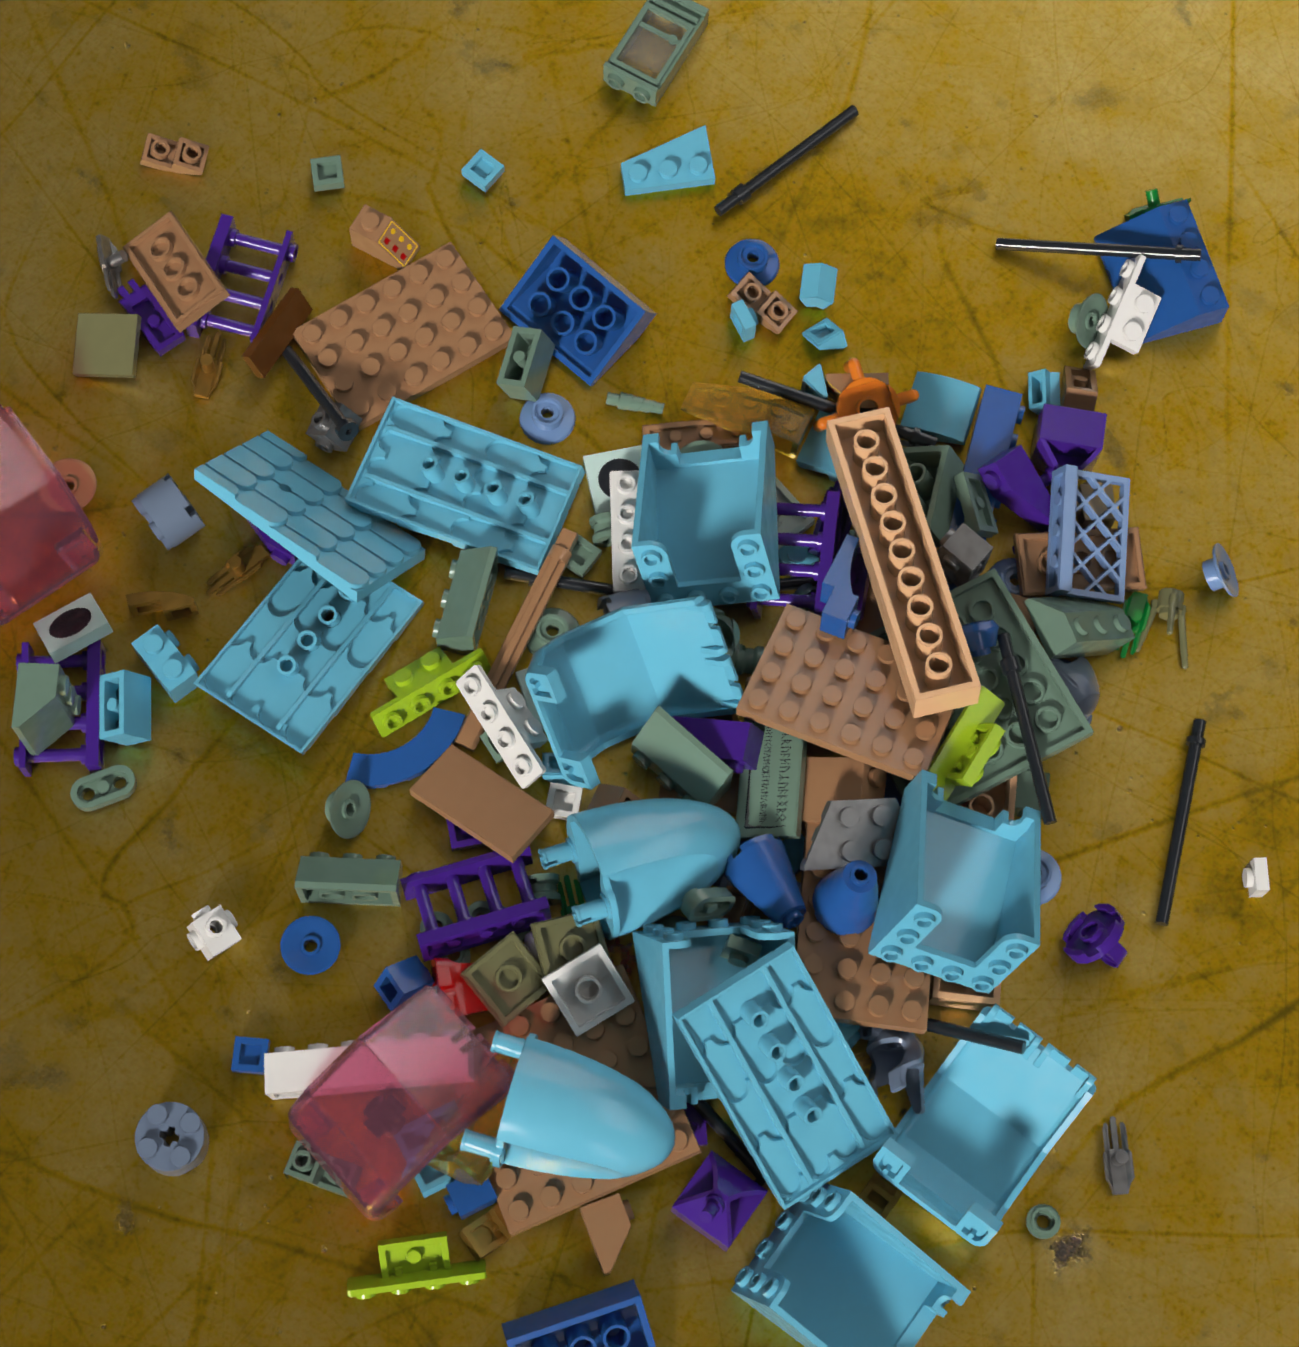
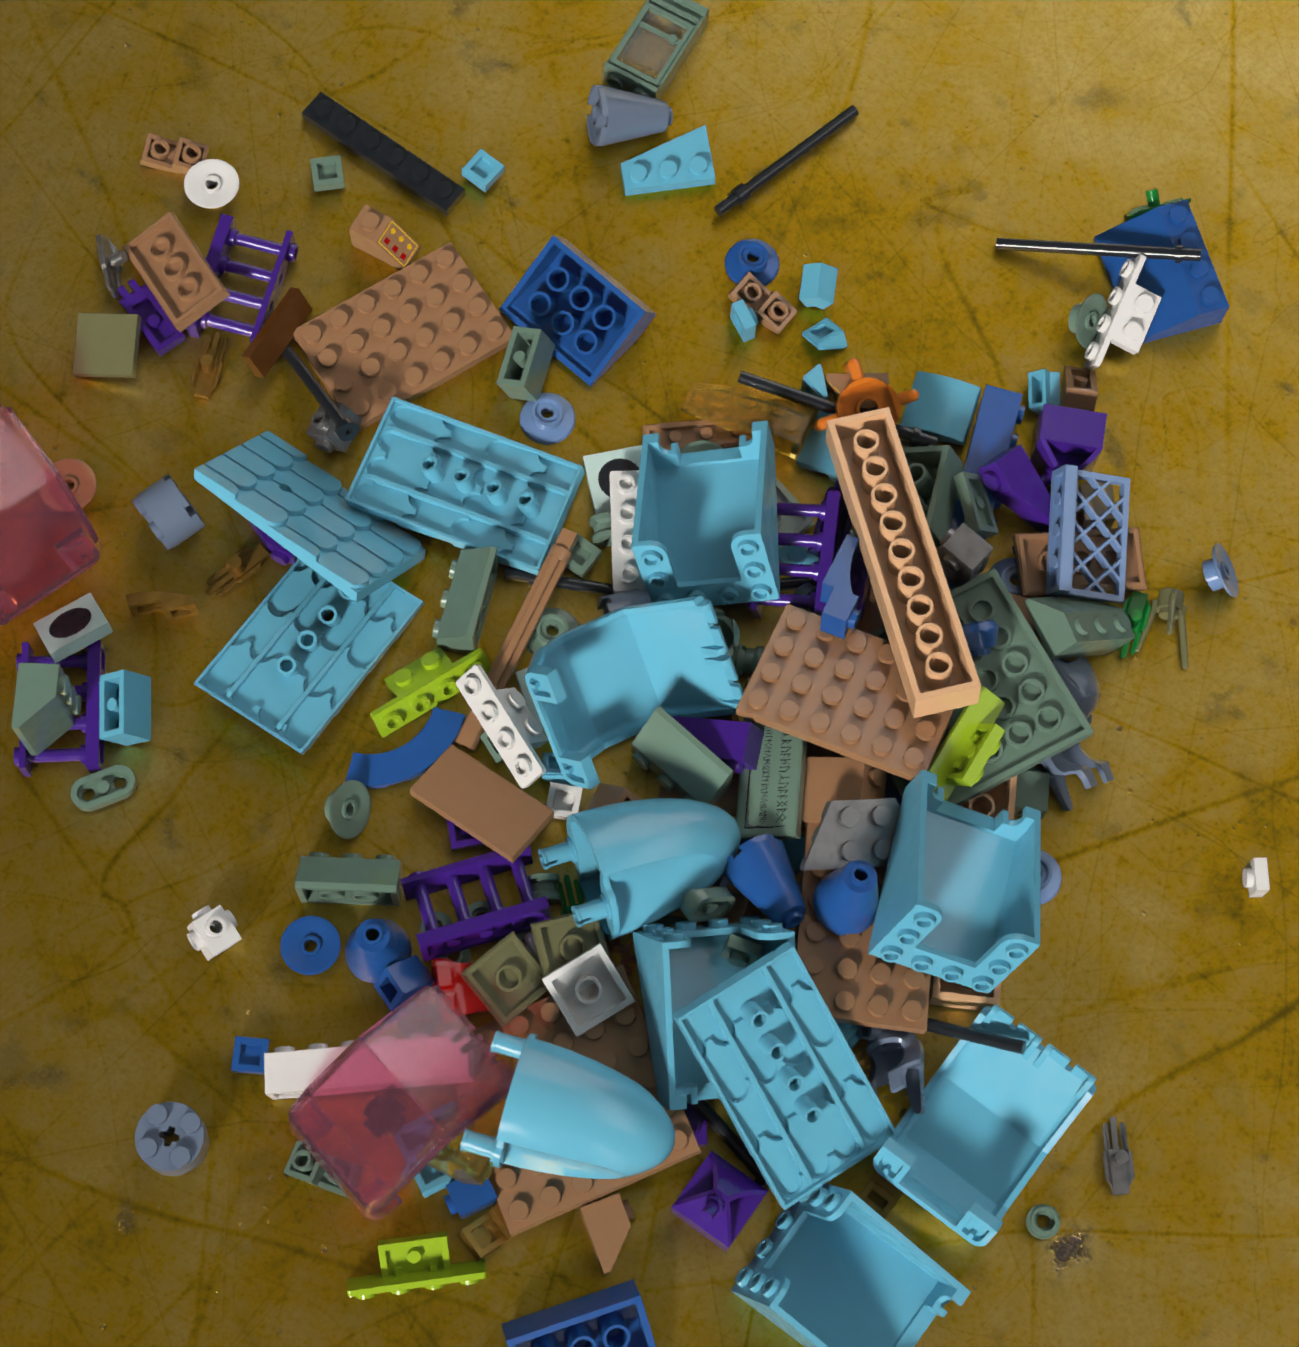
medium azure brick [131,624,200,703] -> none
sand green animal [606,392,664,414] -> none
black bar [997,633,1057,825] -> none
dark purple tile [1063,904,1128,968] -> none
black bar [1155,719,1206,926] -> none
none -> white piece [184,159,239,208]
none -> black plate [302,91,465,216]
none -> blue cone [345,918,412,984]
none -> sand blue cone [587,85,673,147]
none -> sand blue piece [1039,710,1115,811]

